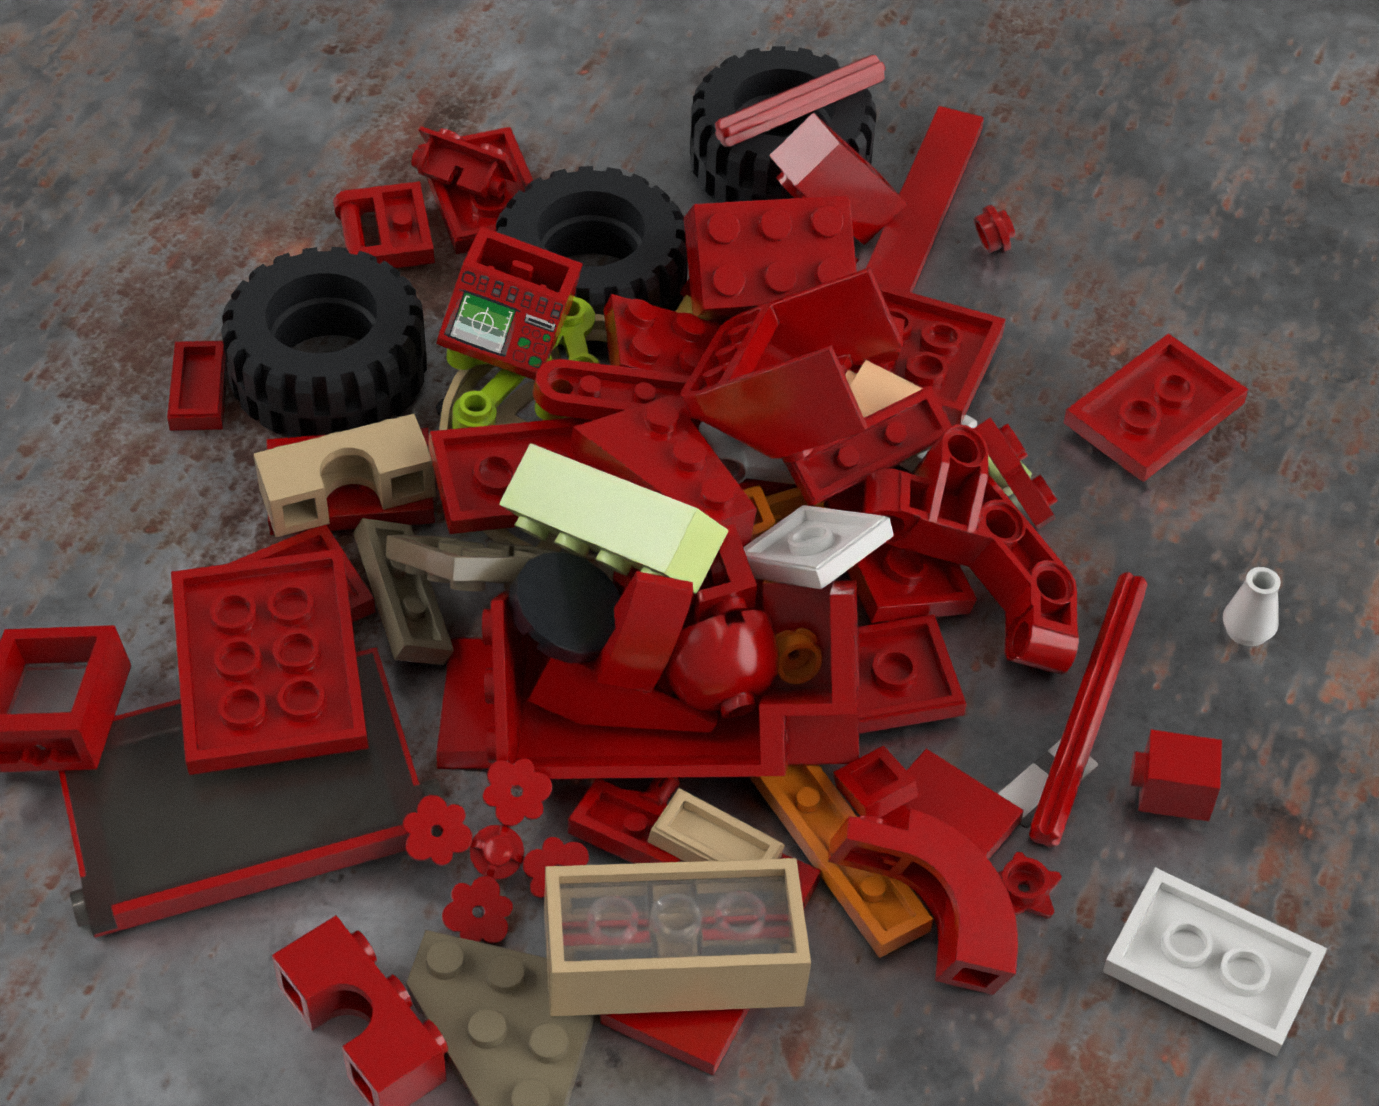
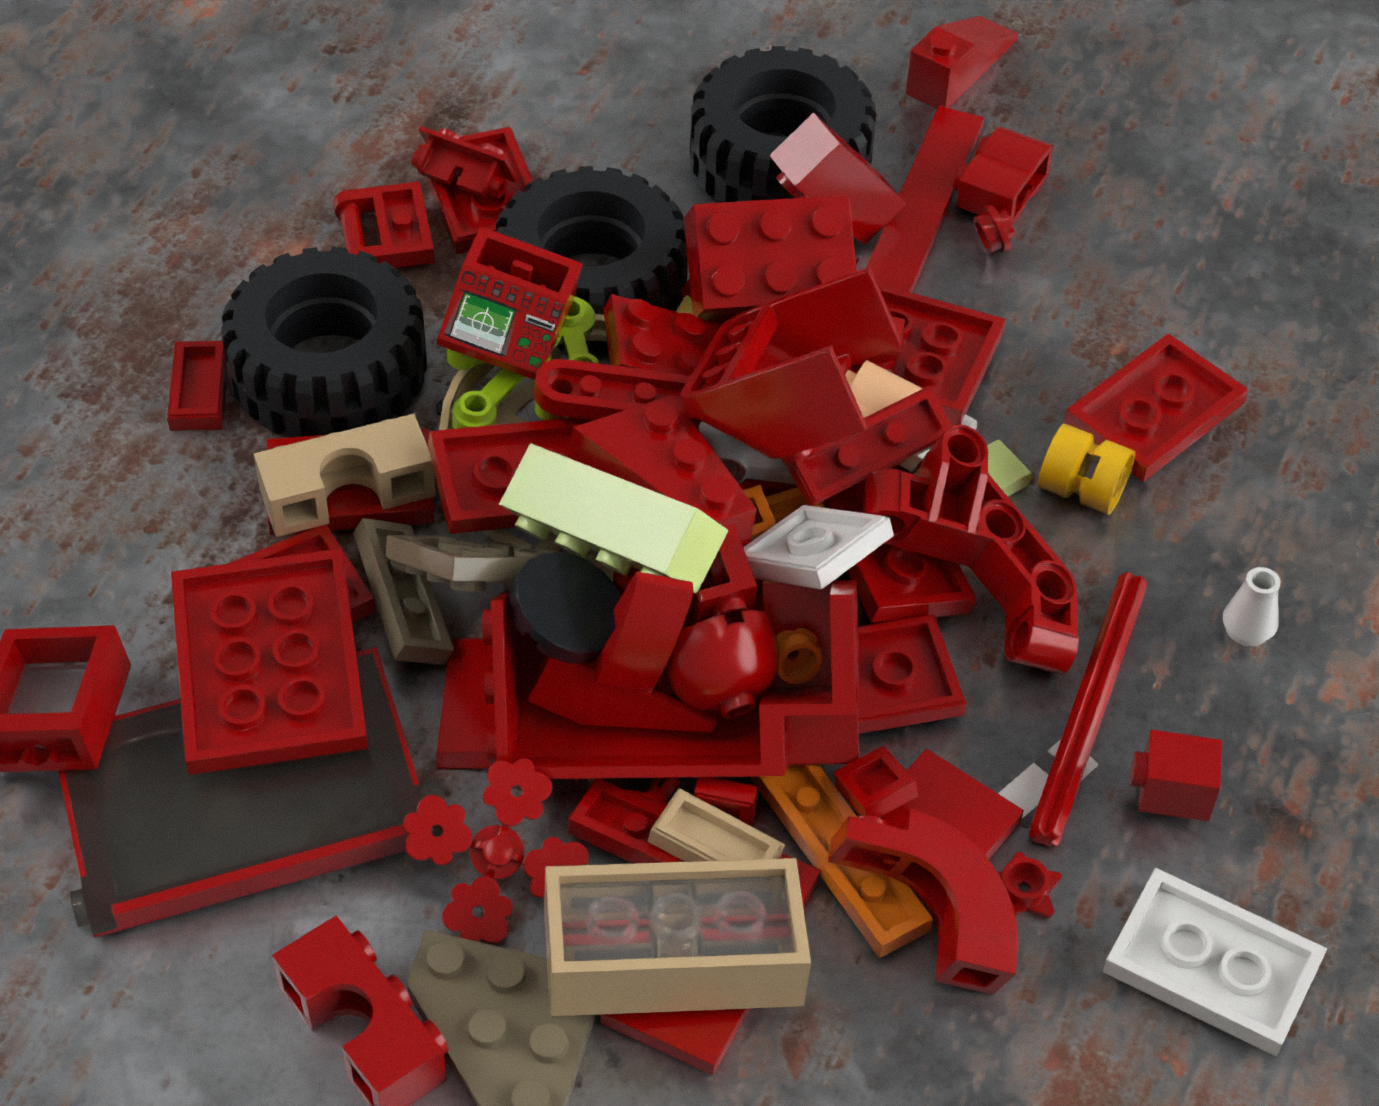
axle [715,55,886,147] -> none
red plate [973,417,1058,530] -> none
none -> red tile [694,777,758,827]
none -> red slope [905,16,1018,109]
none -> red brick [953,126,1054,224]
none -> yellow wheel [1038,423,1135,515]

